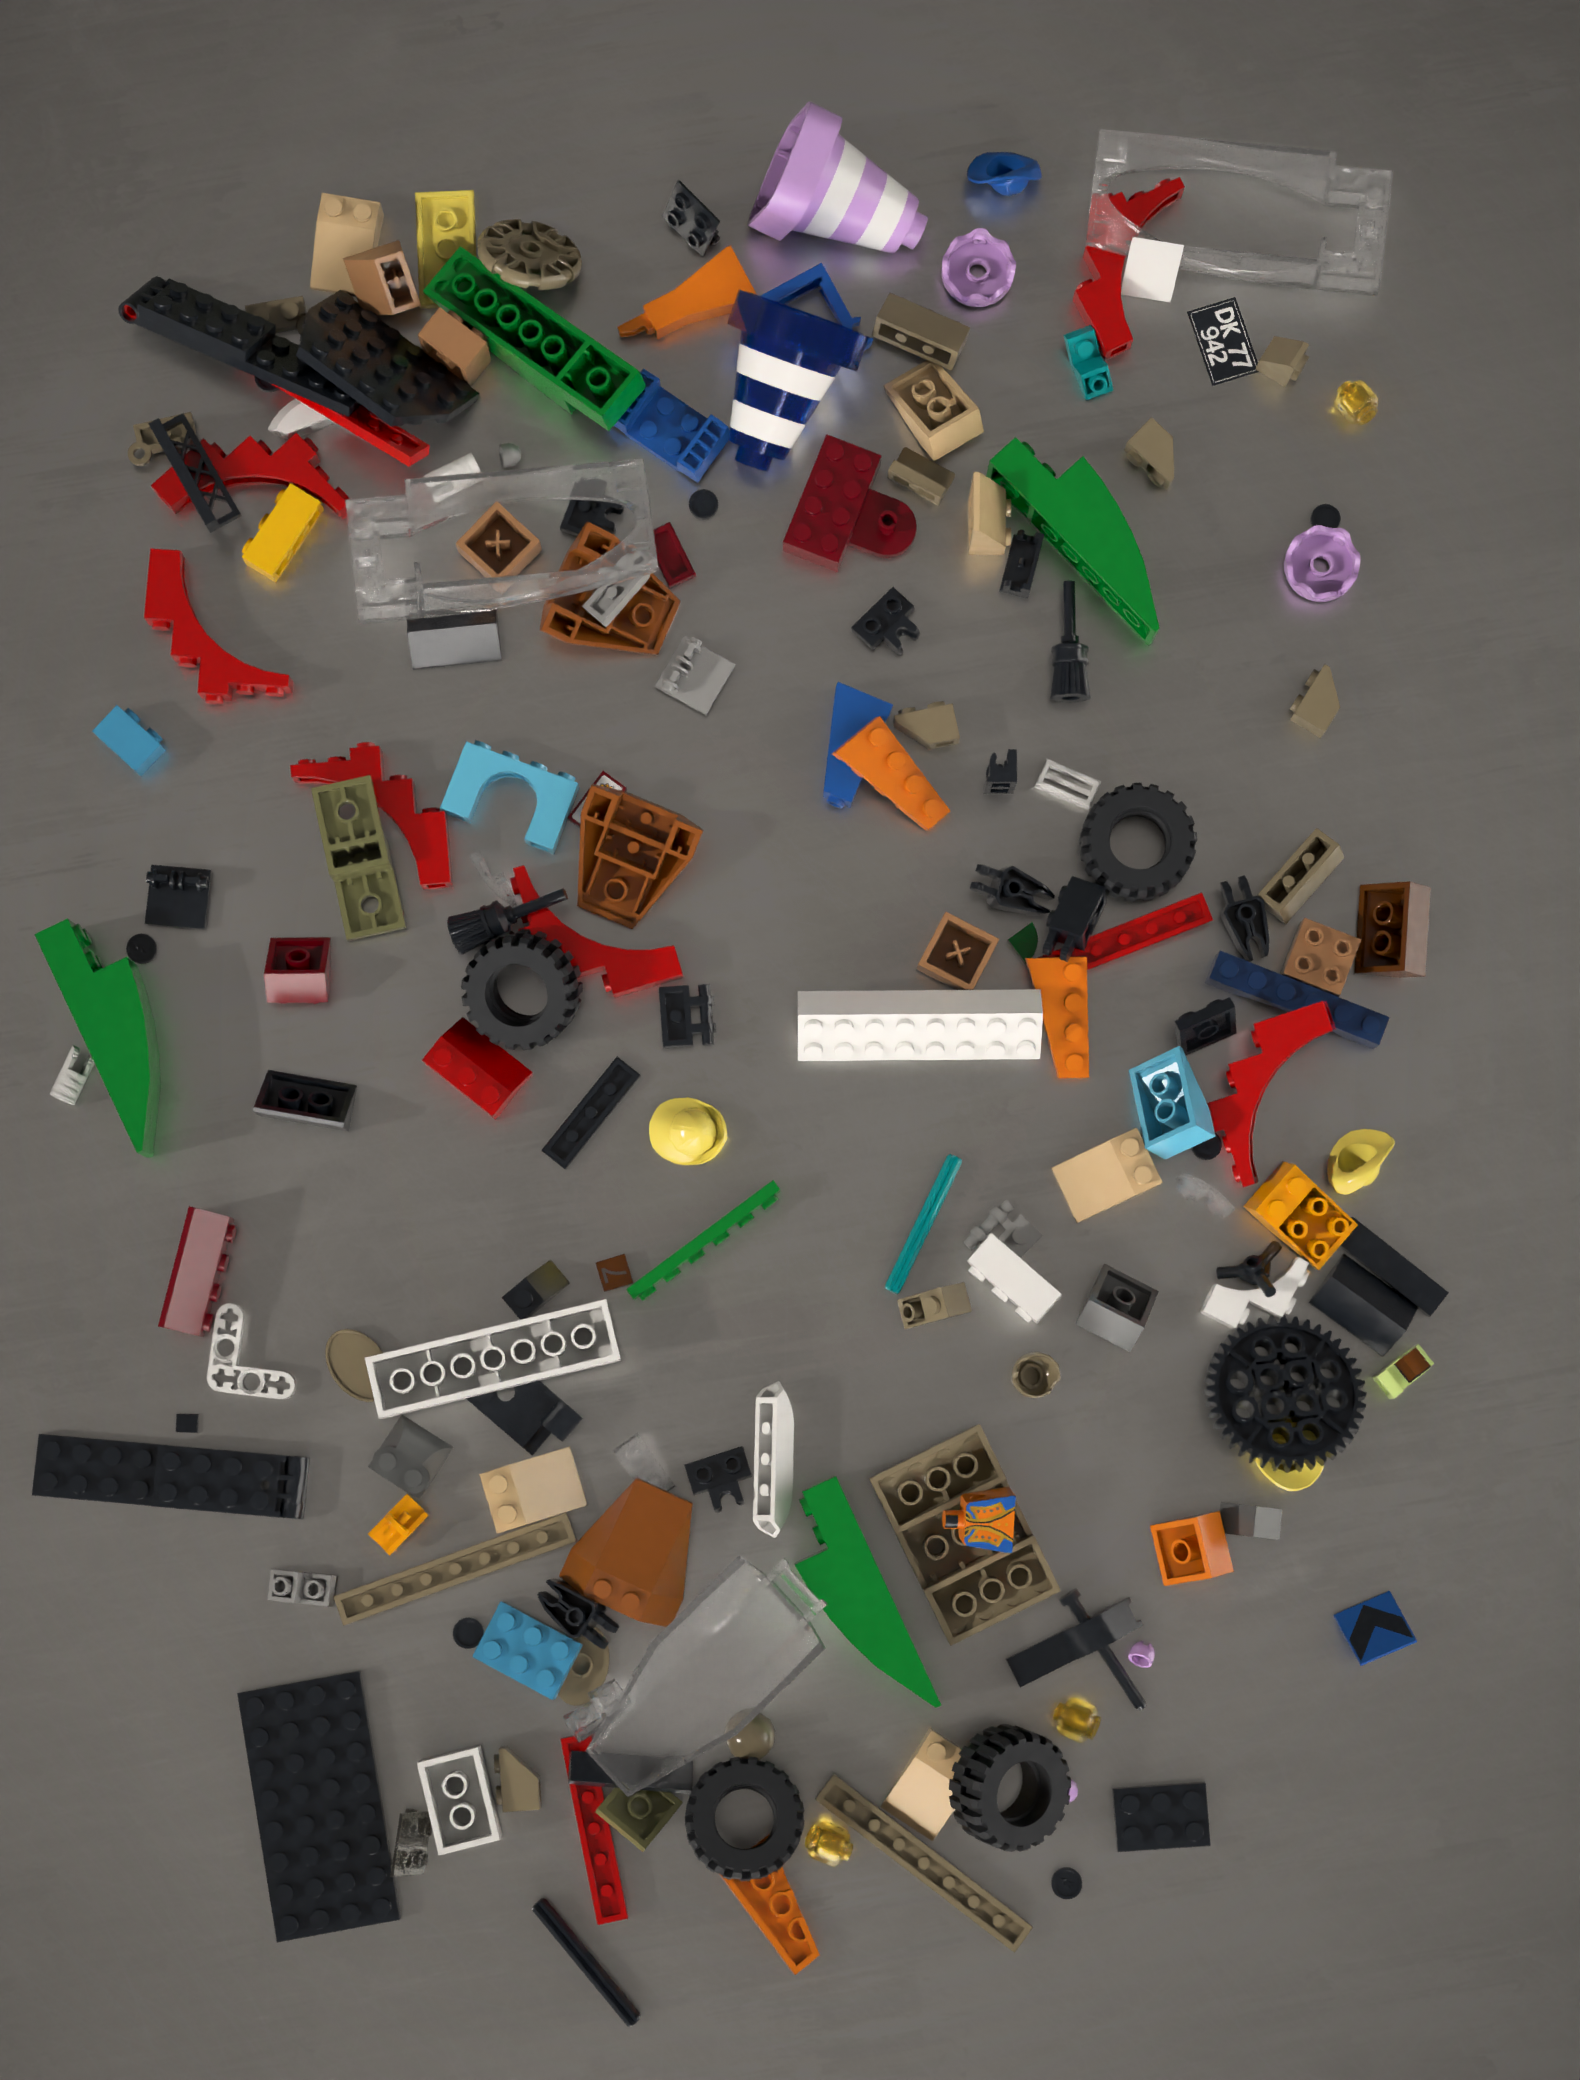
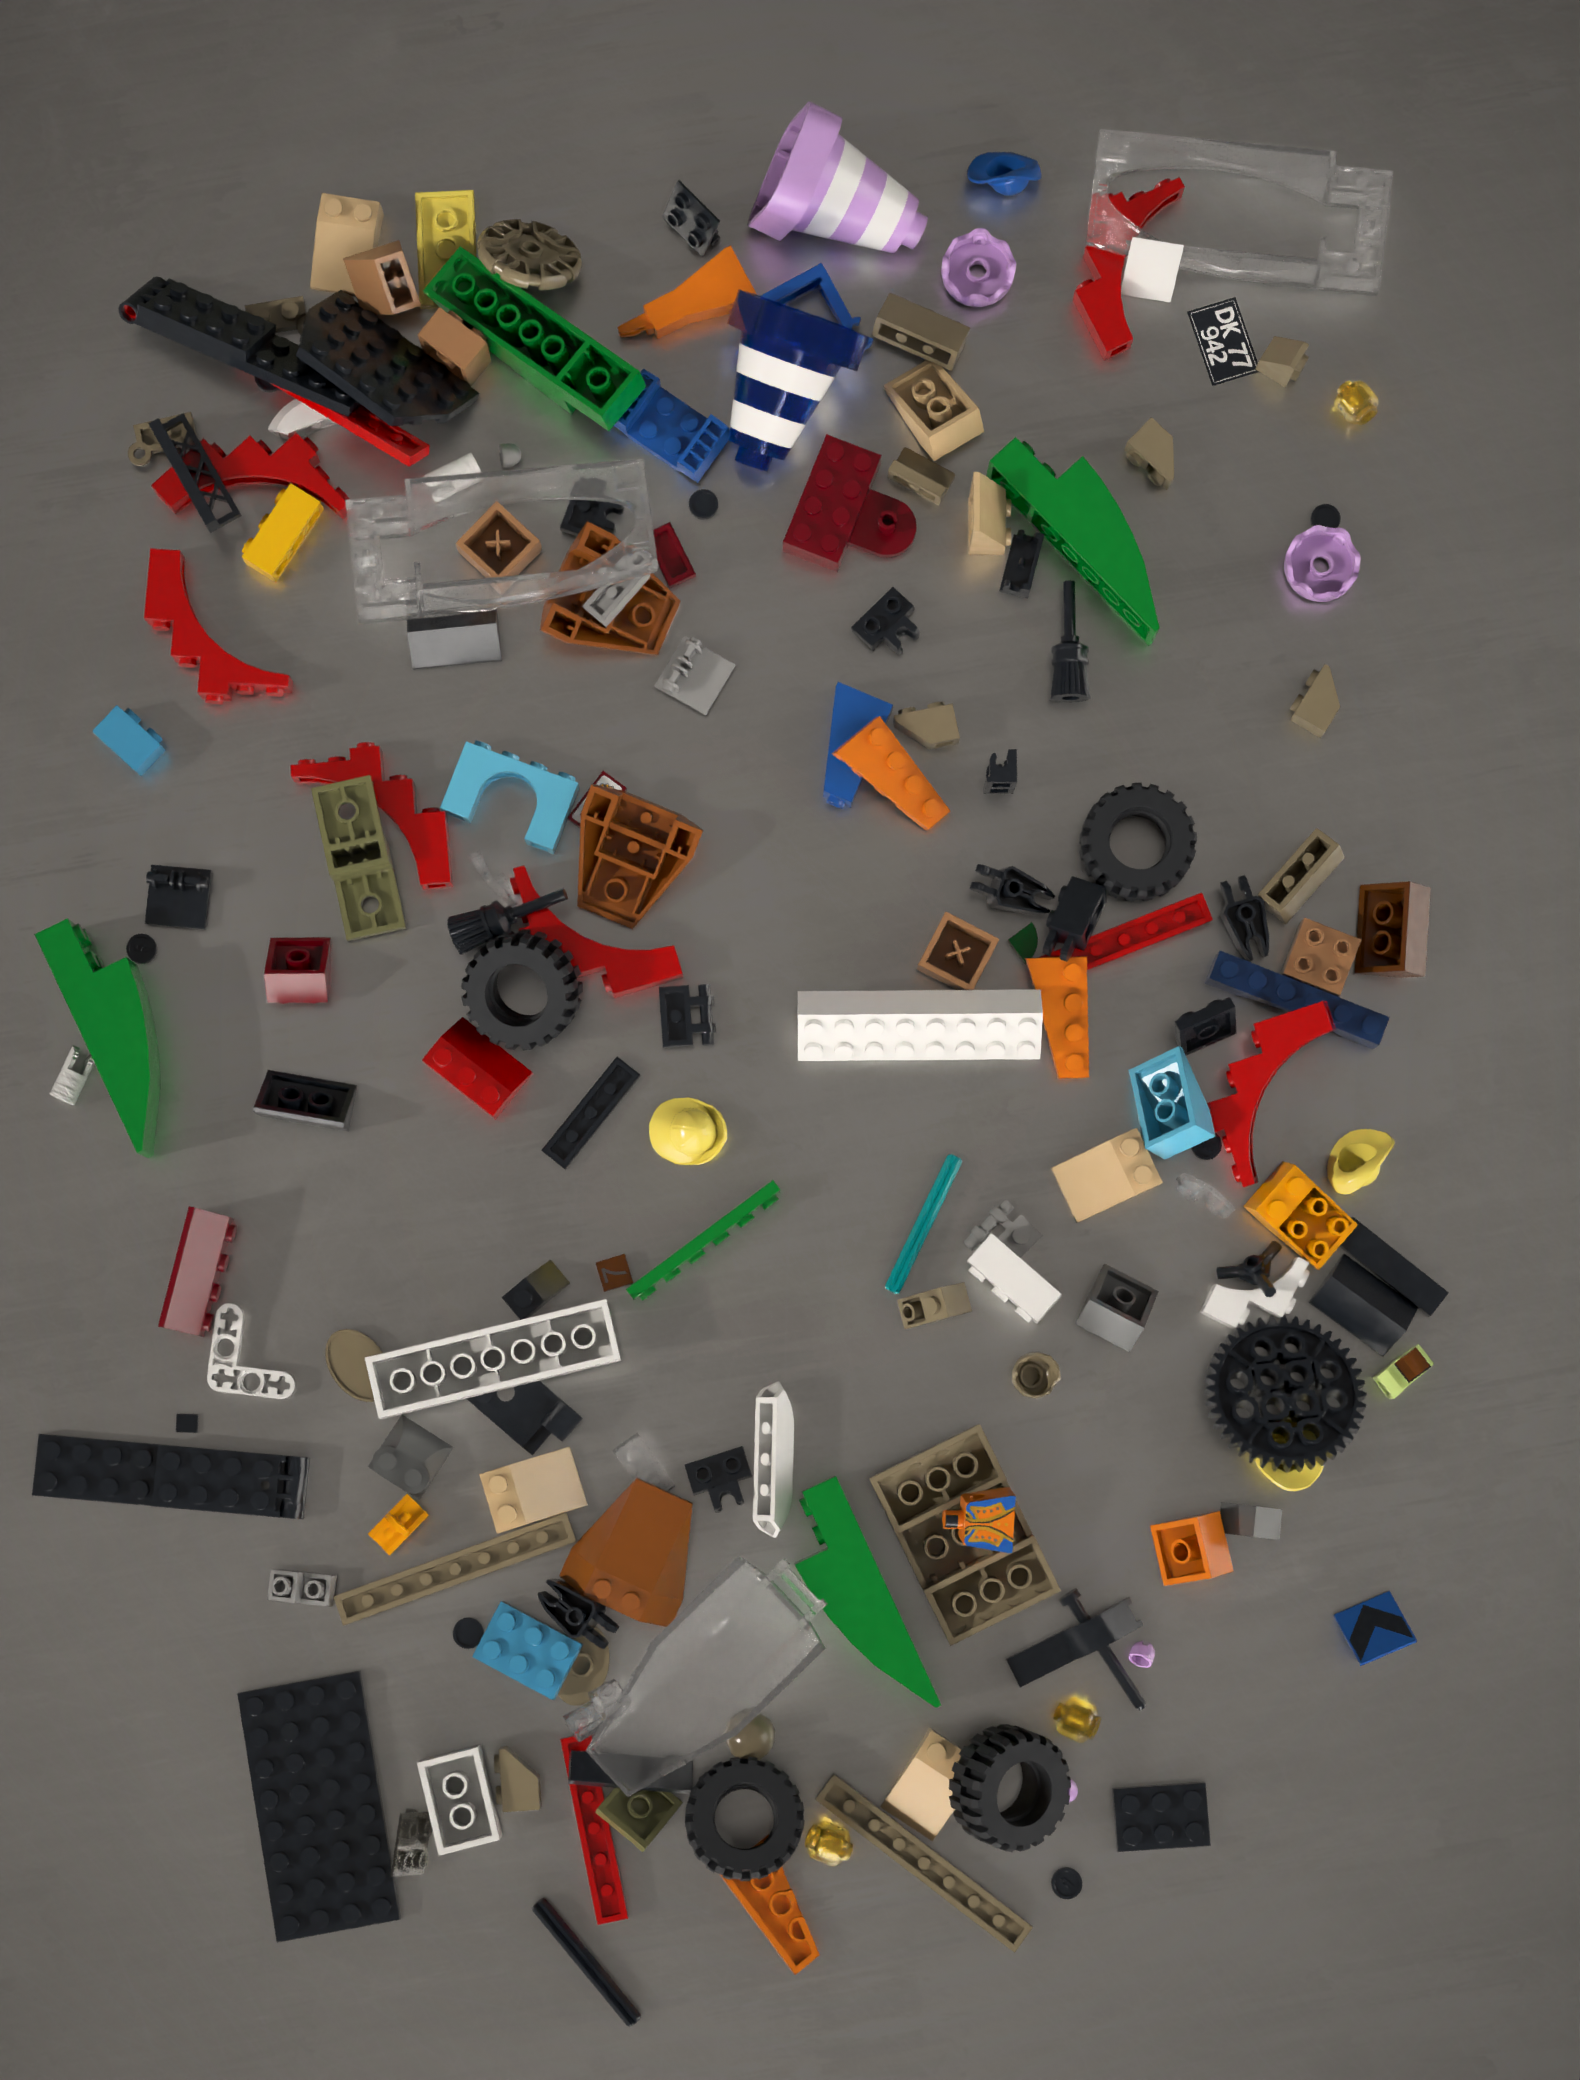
white tile [1034,758,1101,810] -> none
teal slope [1063,325,1113,400] -> none

